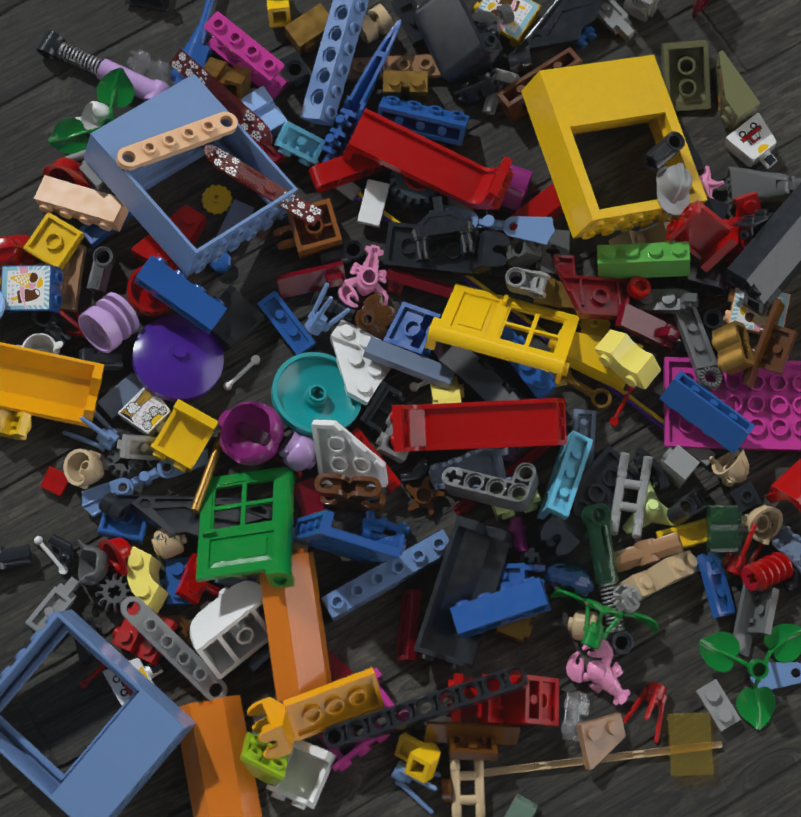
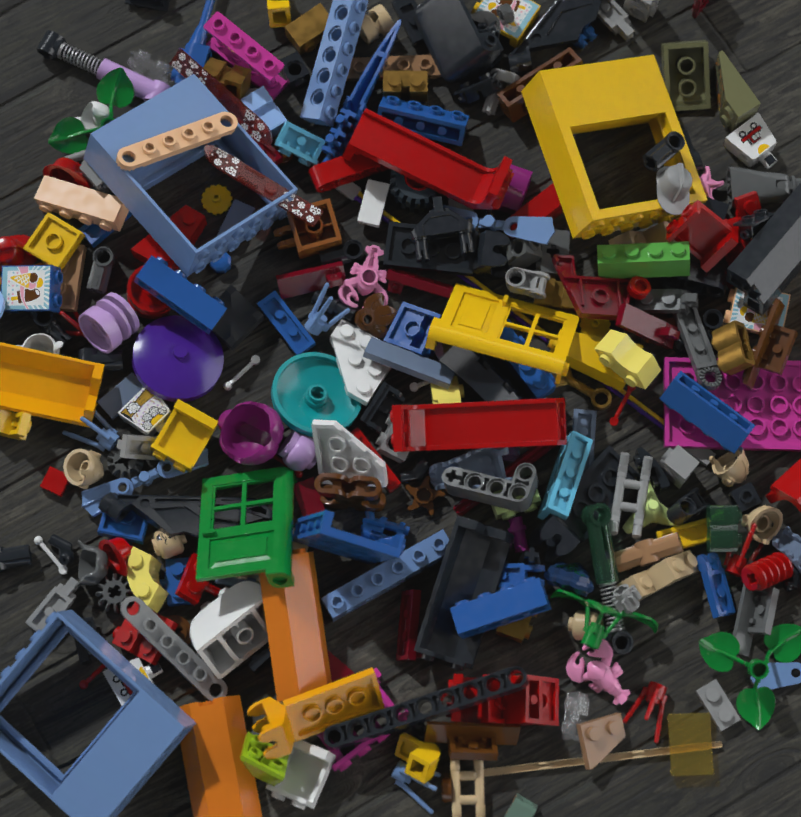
pearl gold bar [190,431,222,514] -> none

